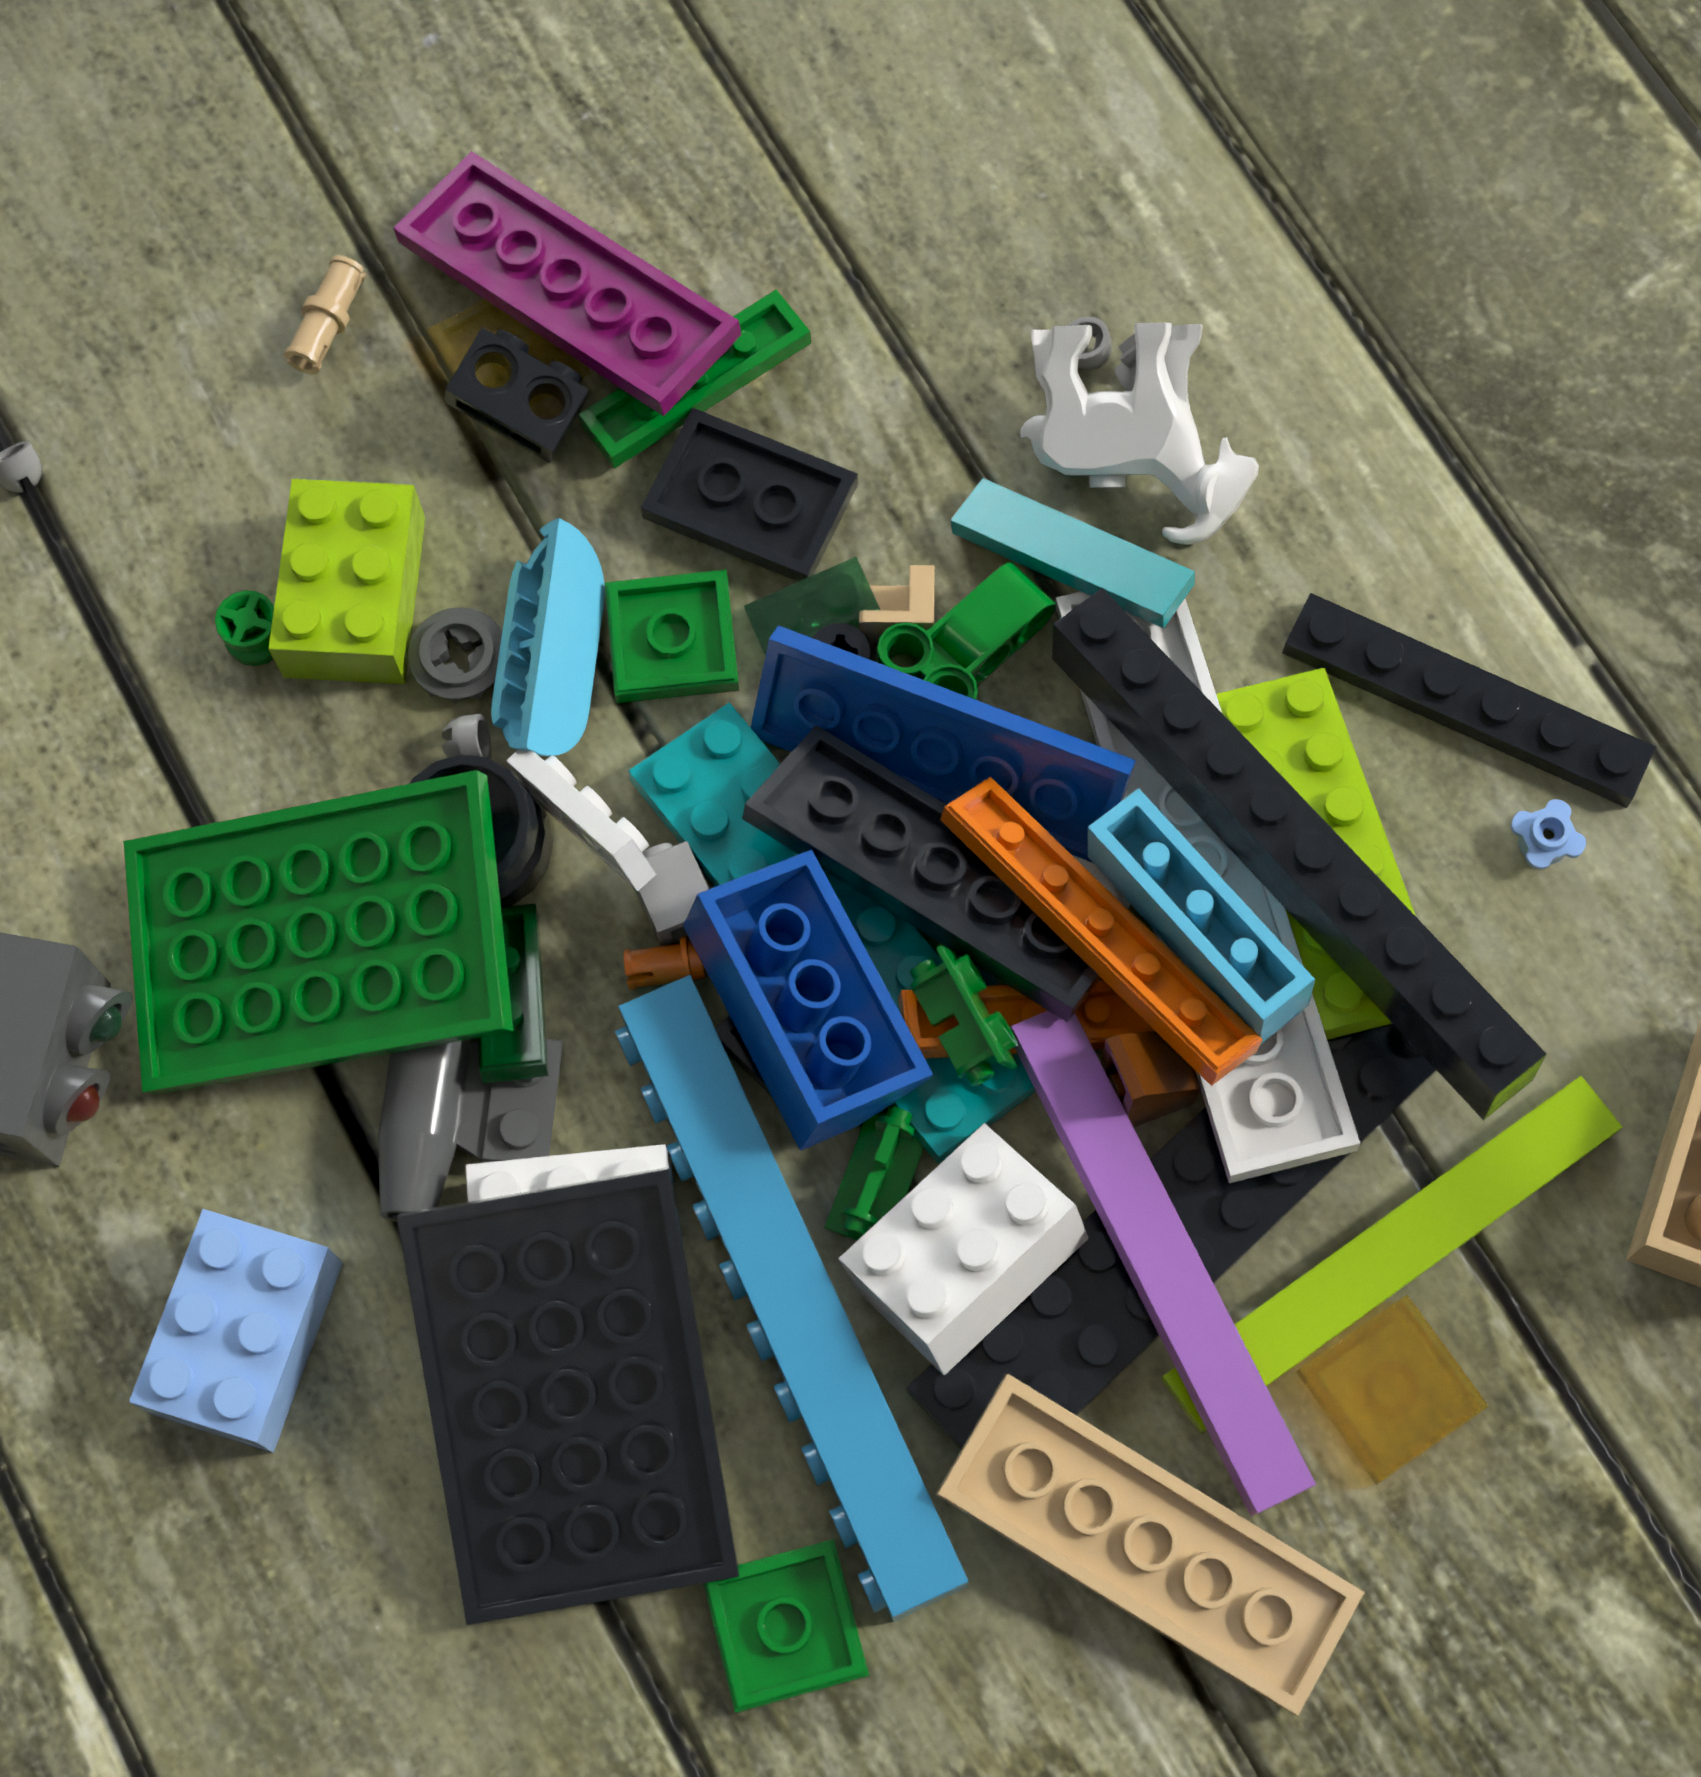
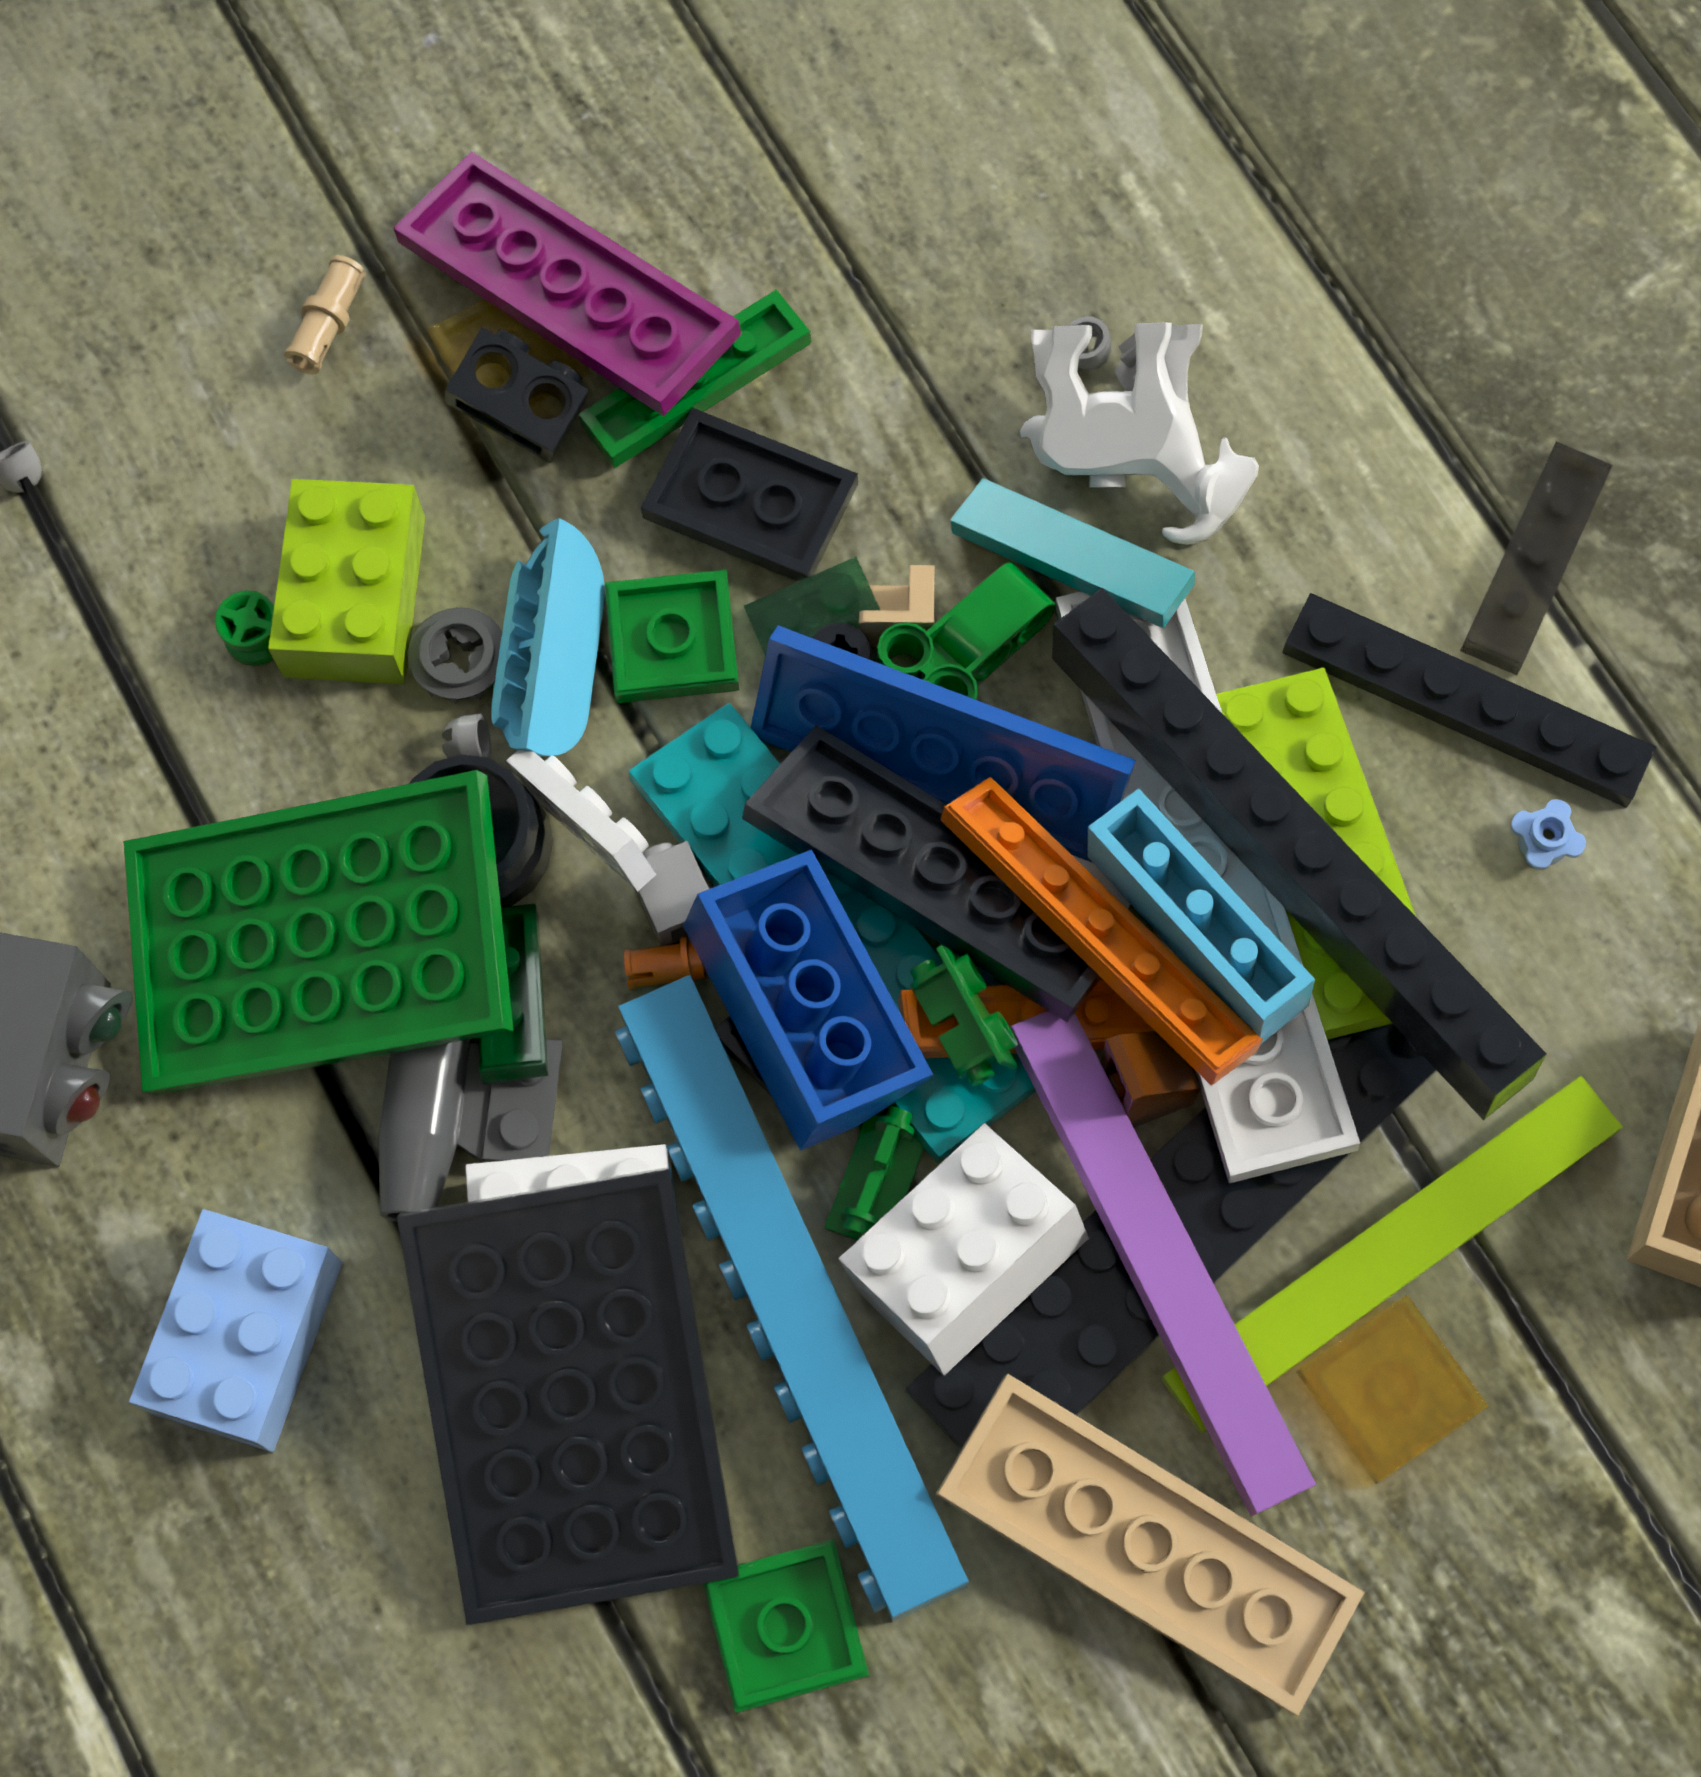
none -> clear smoke tile [1460,441,1613,676]

